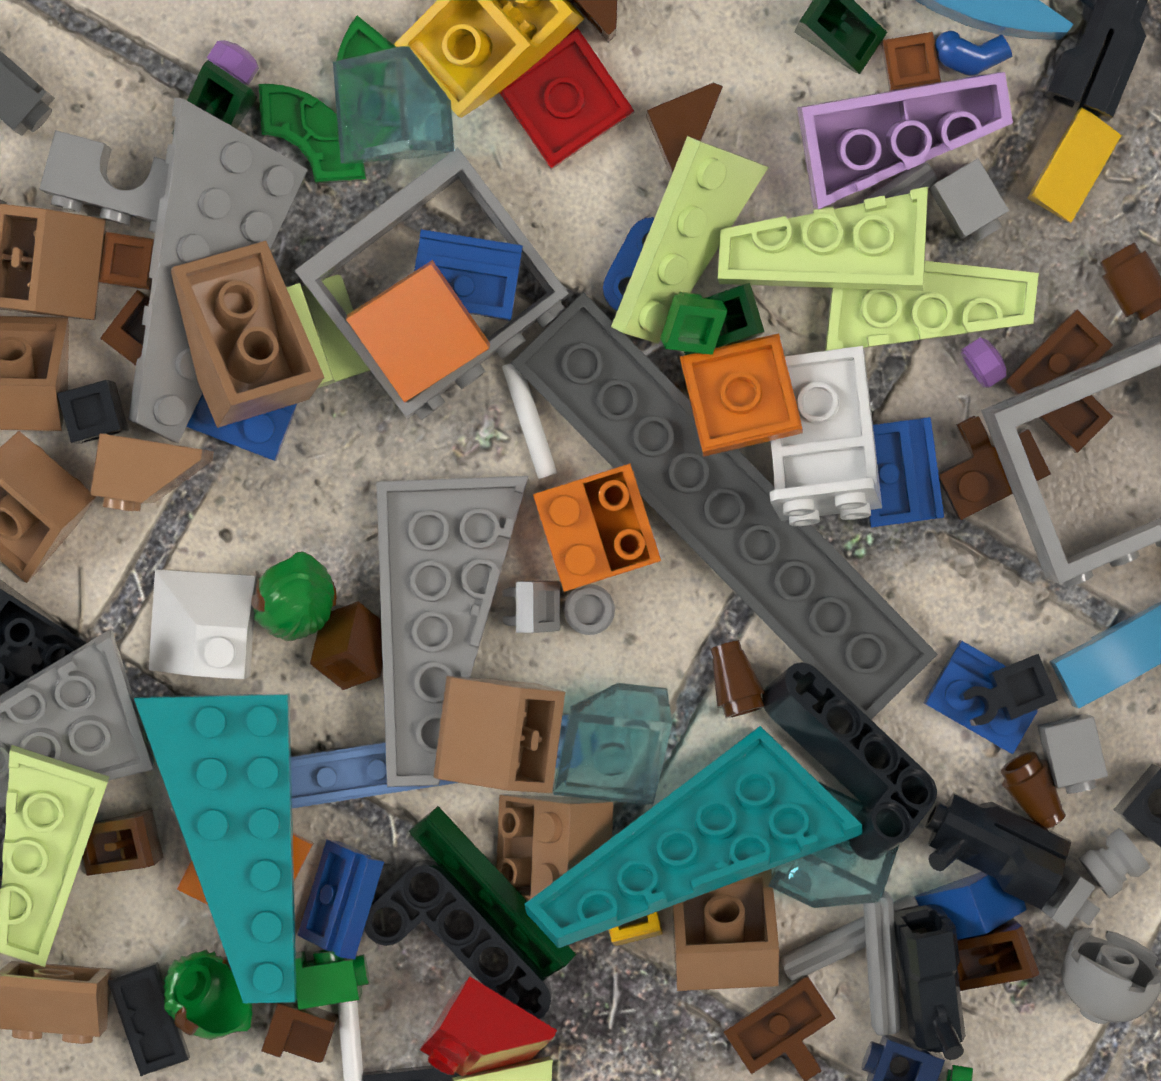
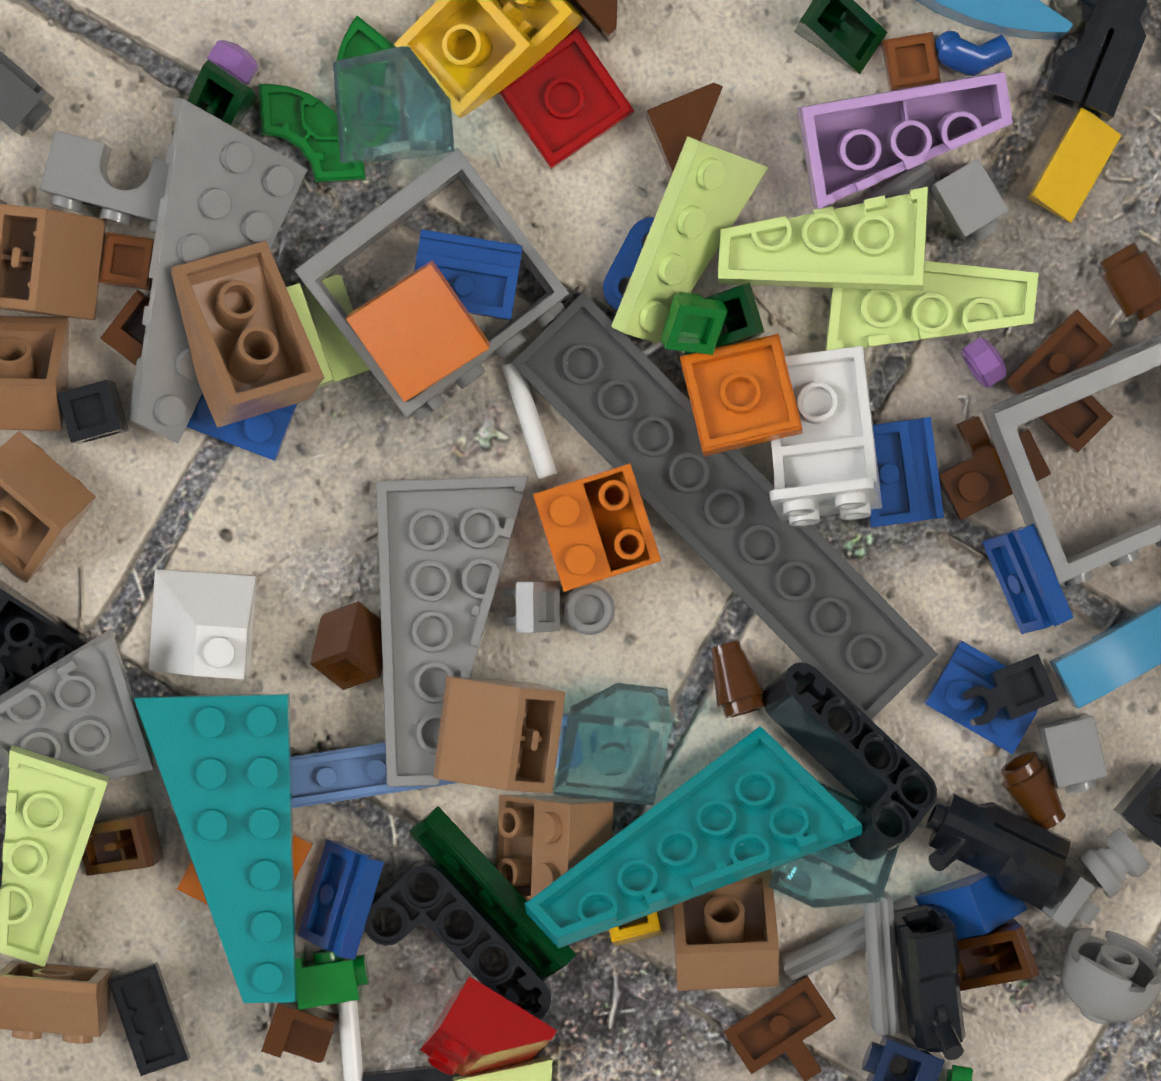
medium nougat slope [90,433,214,512] -> none
green hair [164,949,253,1040] -> none
green hair [251,551,337,641] -> none
none -> blue plate [982,524,1074,634]

